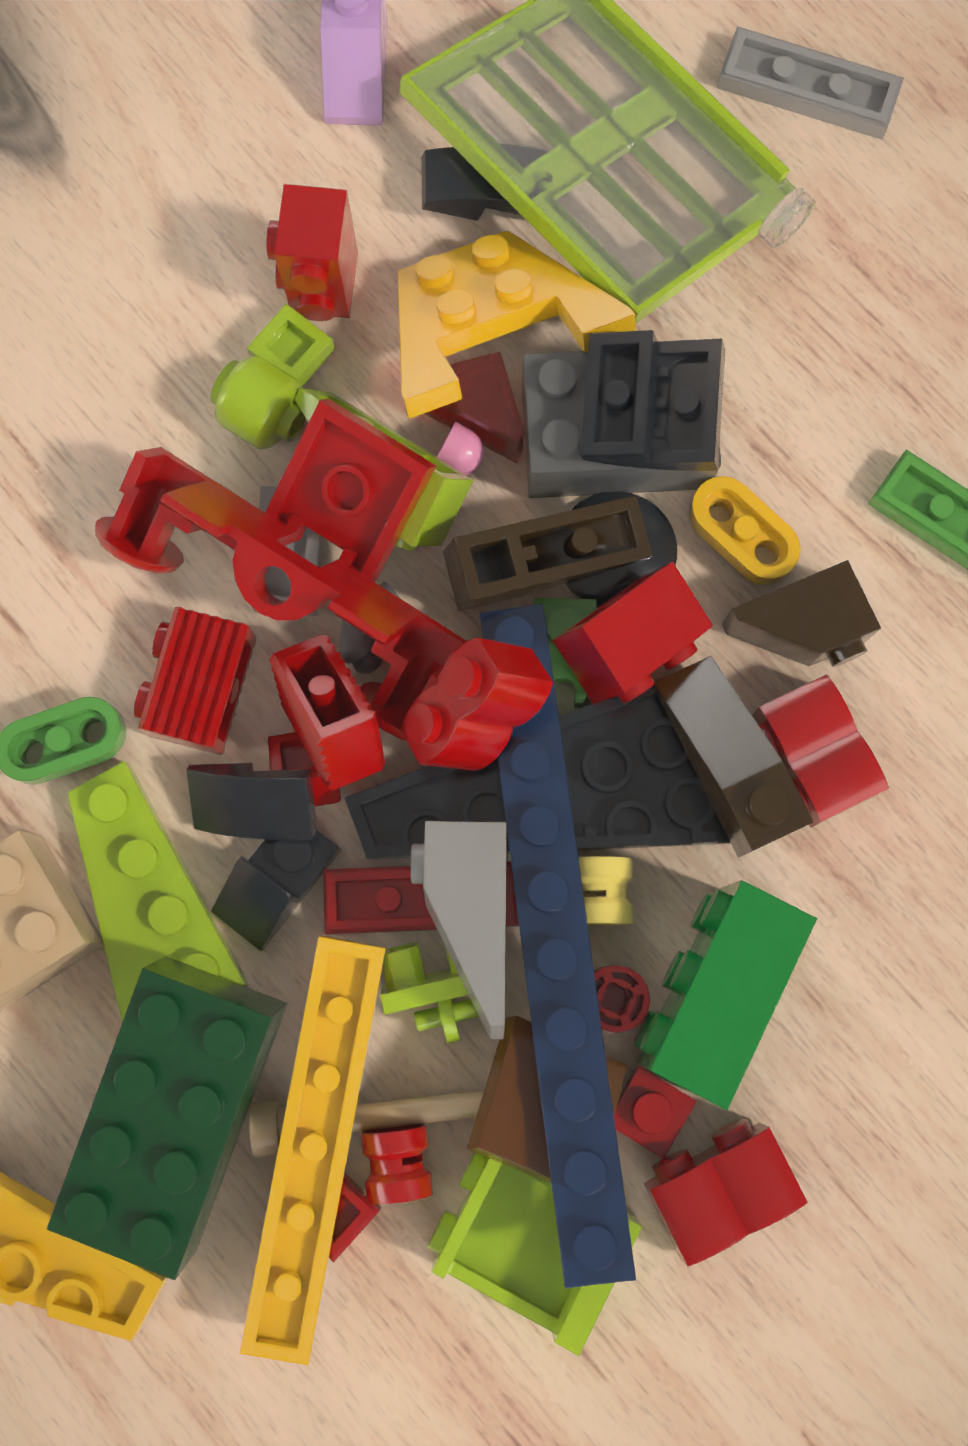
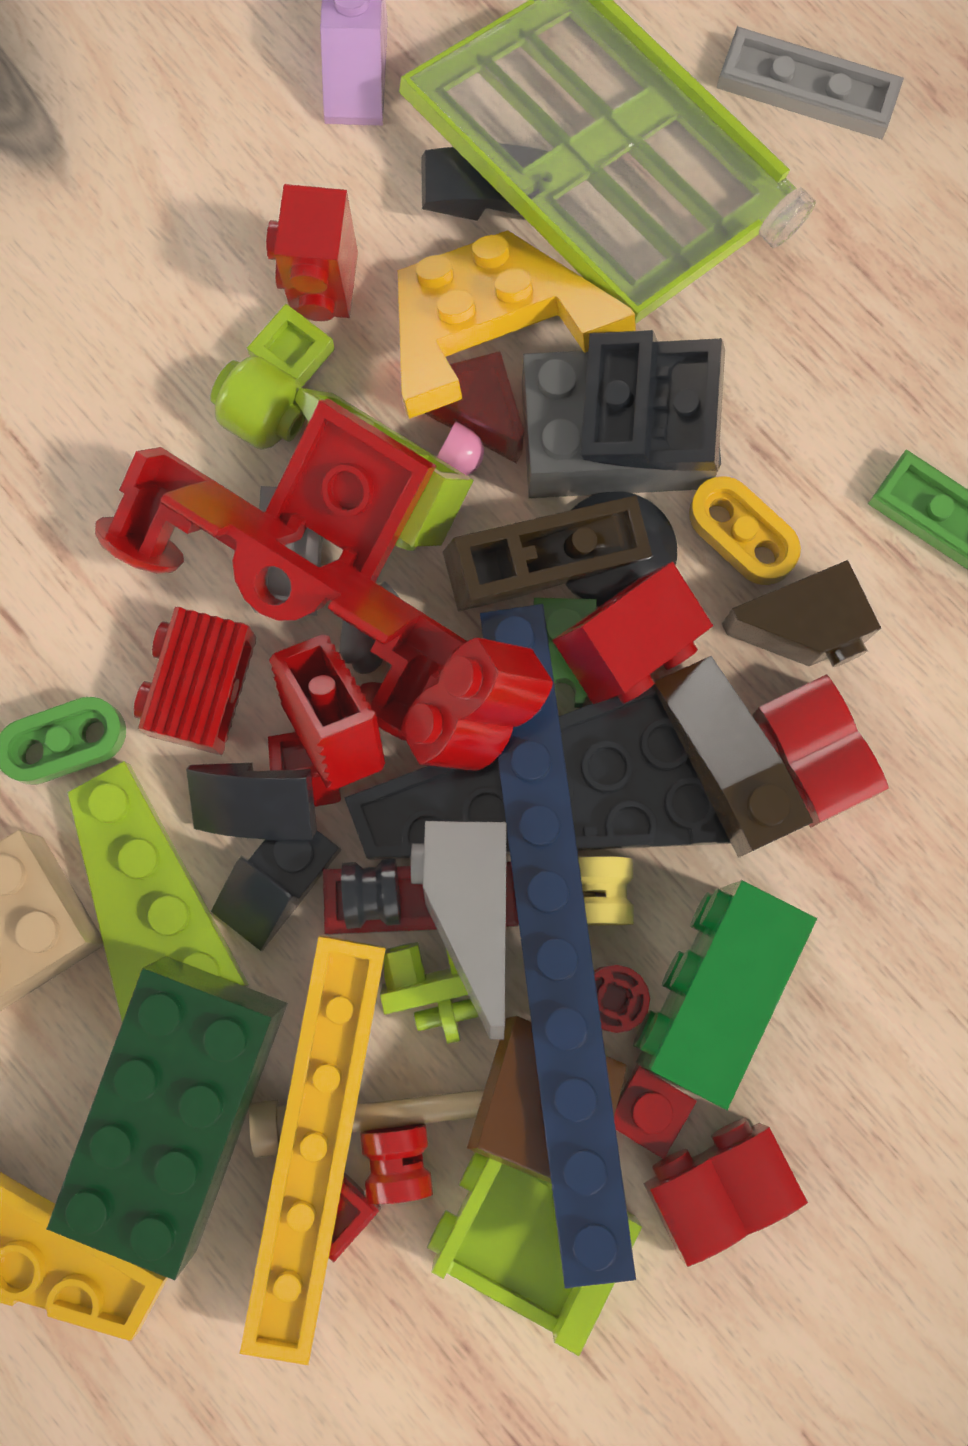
none -> black wheel [341,859,401,929]

